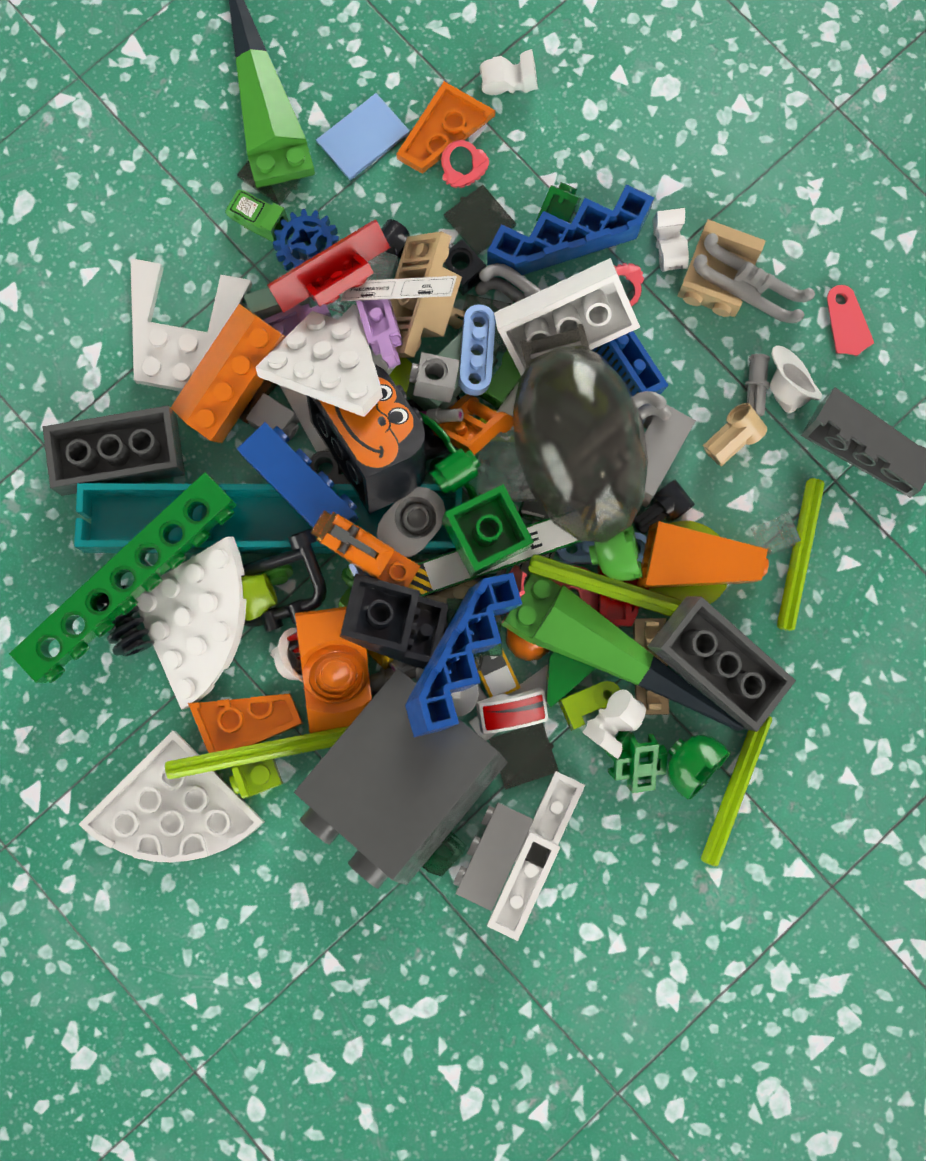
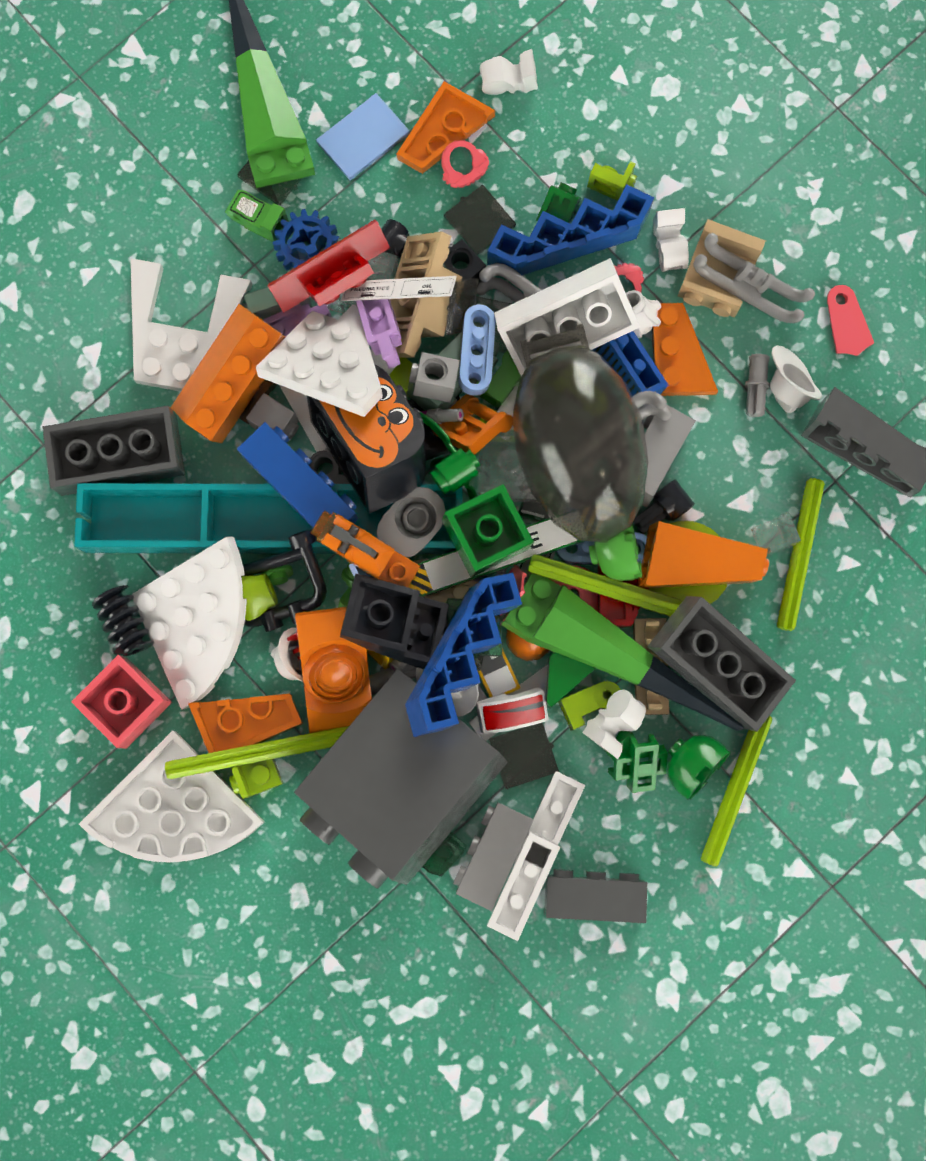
green brick [9,472,237,683] -> none
tan piece [702,403,767,467] -> none
none -> coral brick [71,655,172,749]
none -> clear smoke piece [445,278,479,335]
none -> dark grey brick [544,869,648,923]
none -> lime bracket [587,161,638,201]
none -> white rock [626,290,662,338]
none -> orange wing [652,303,718,396]

